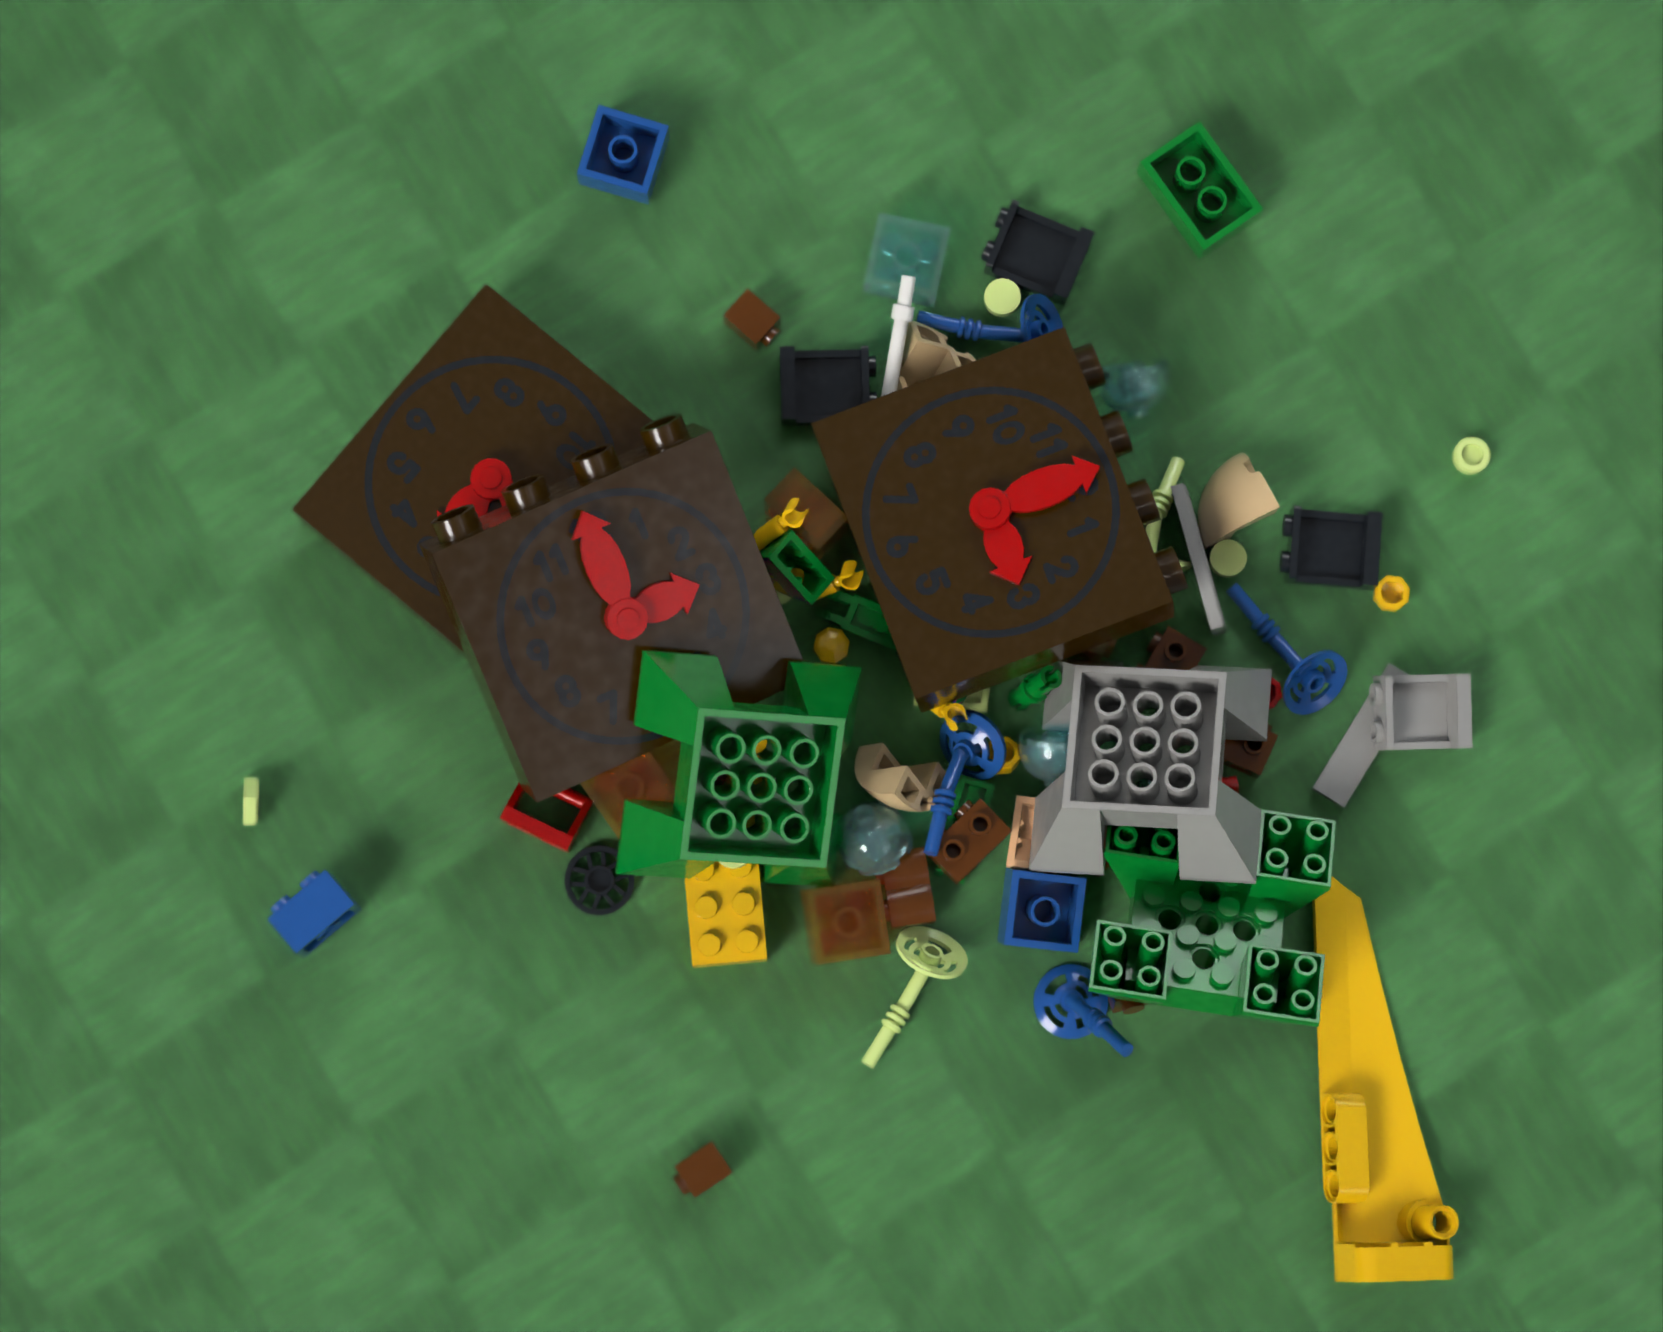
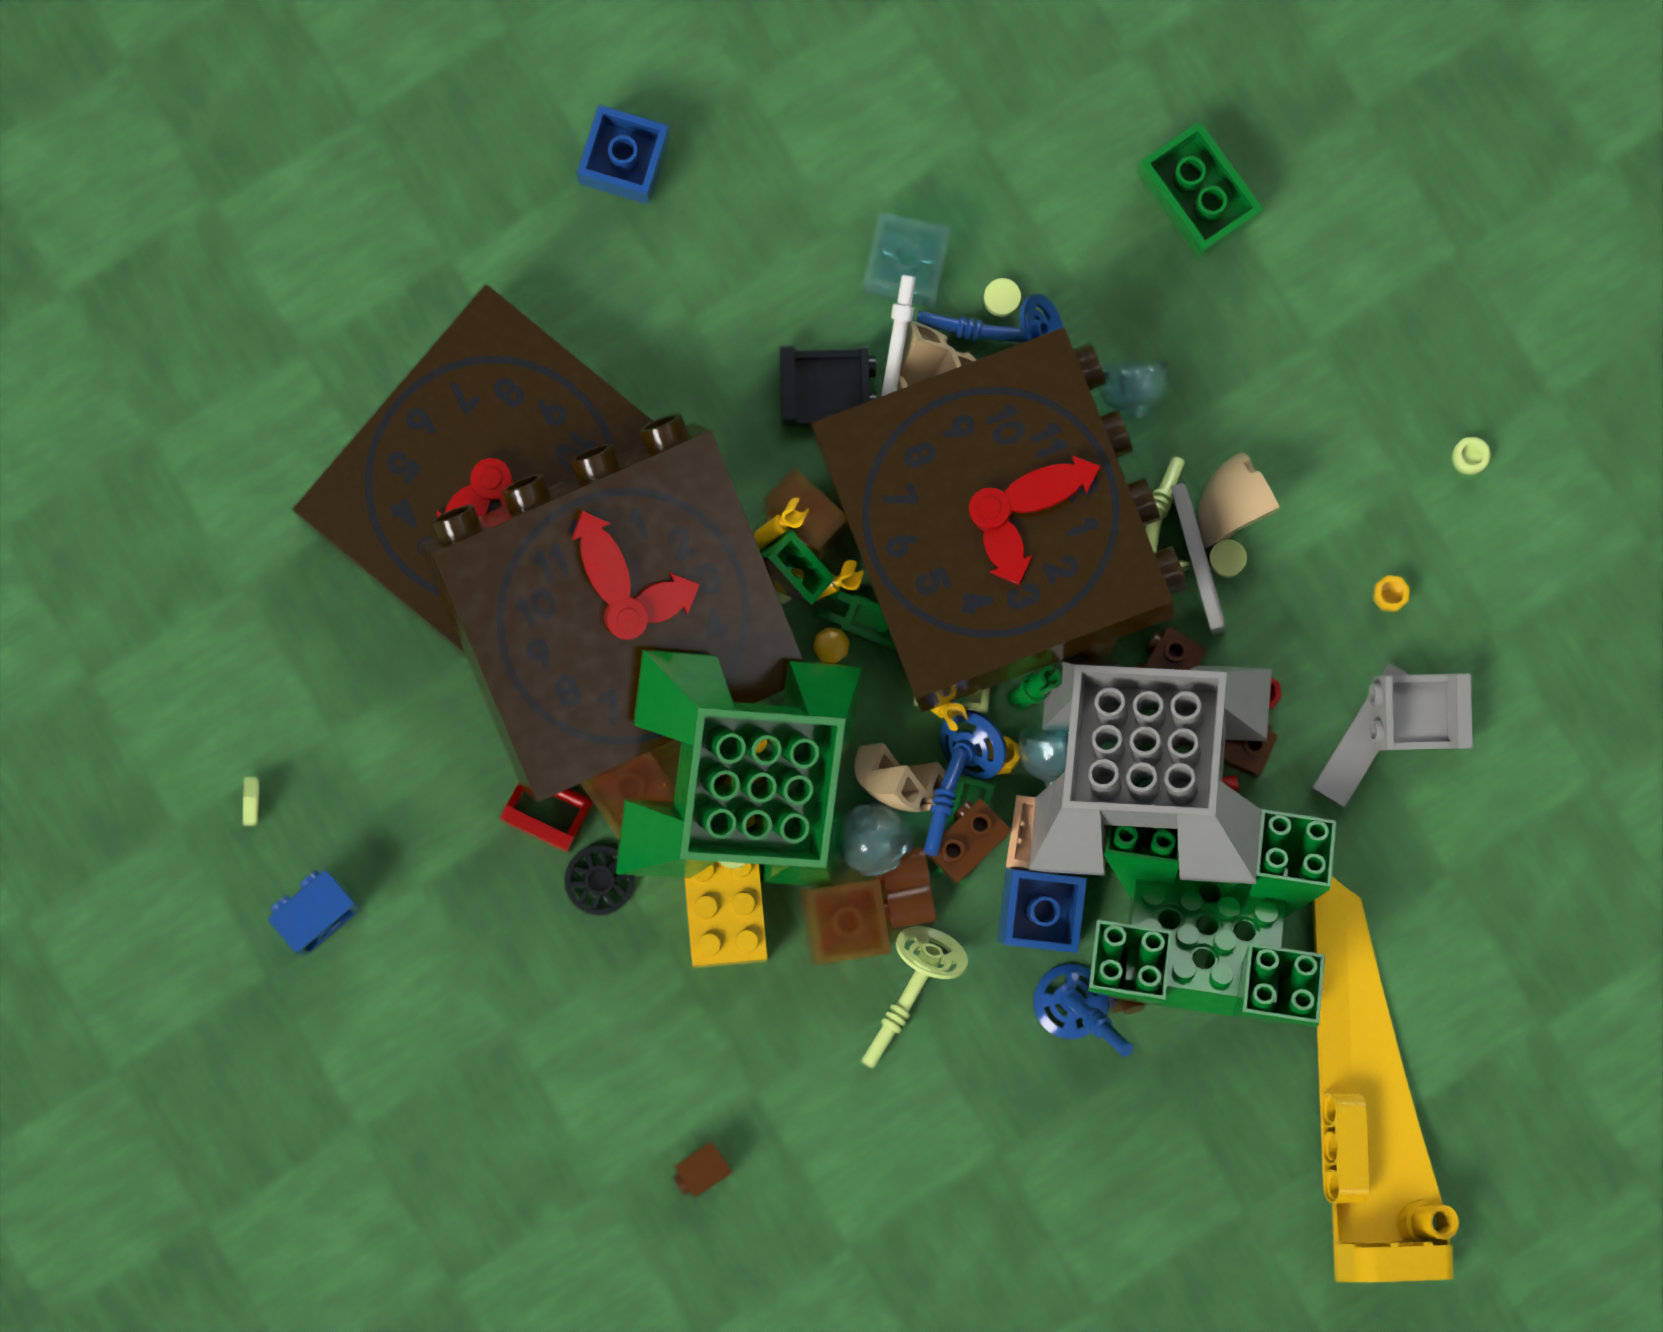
reddish brown brick [723,288,781,352] -> none
black panel [980,199,1095,306] -> none
blue dish [1226,582,1348,715] -> none
black panel [1279,505,1383,591] -> none

